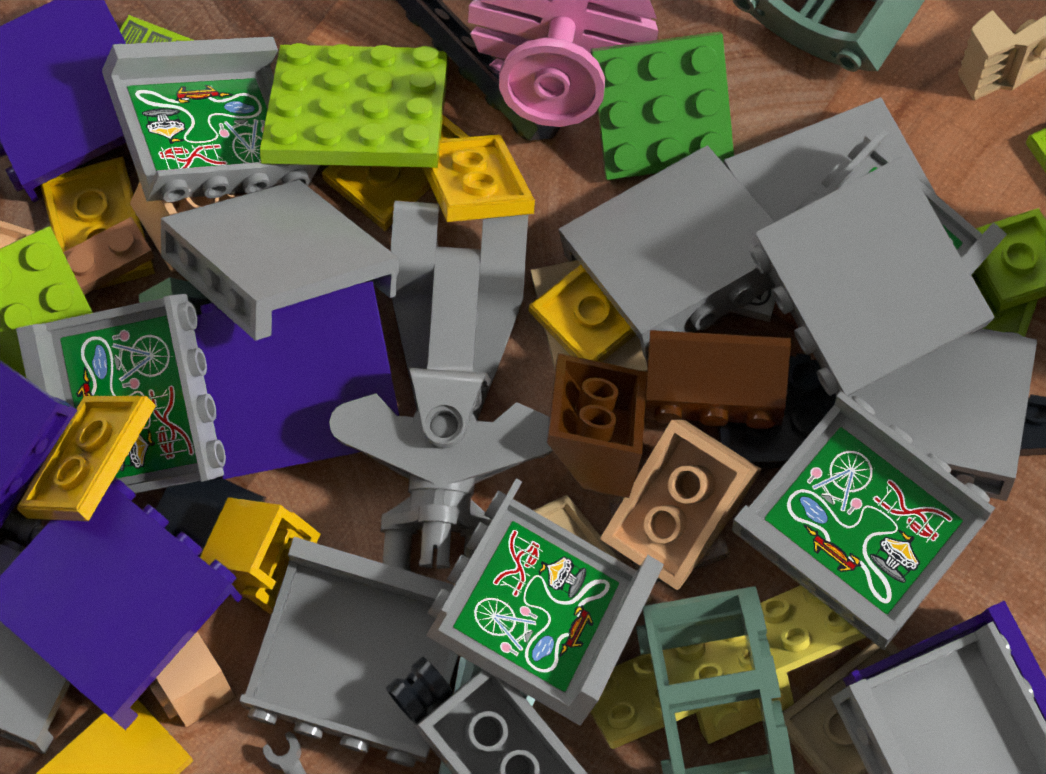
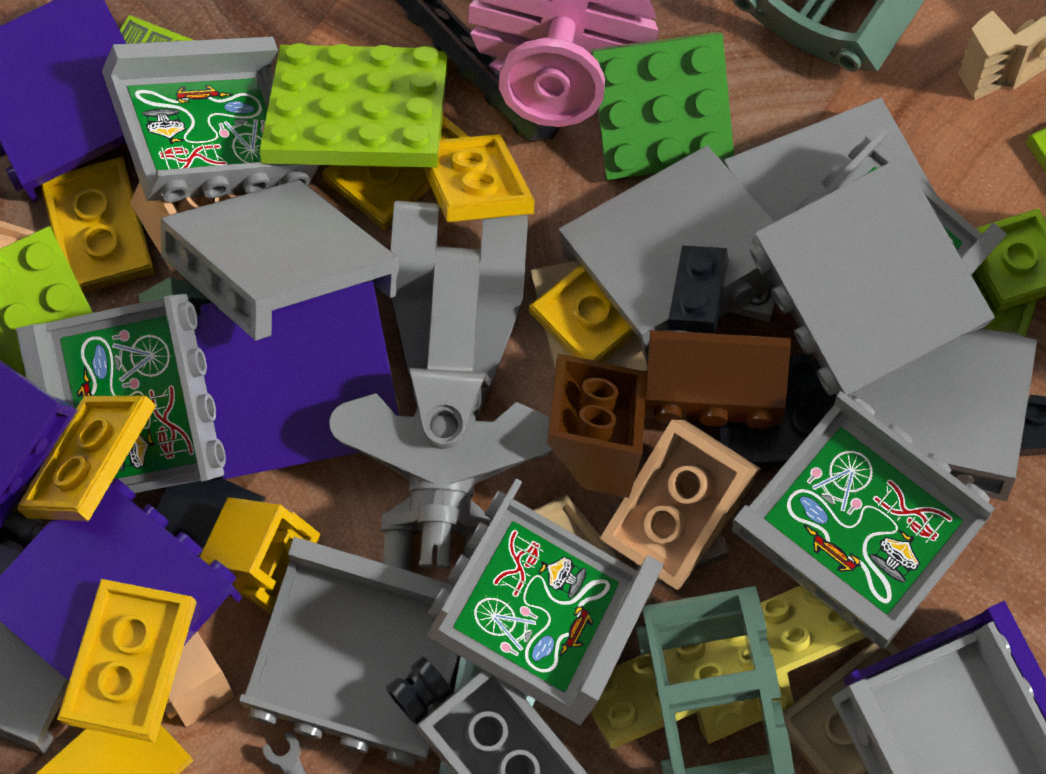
nougat plate [63,217,154,295] -> none
none -> yellow tile [57,579,197,743]
none -> black plate [668,245,729,333]

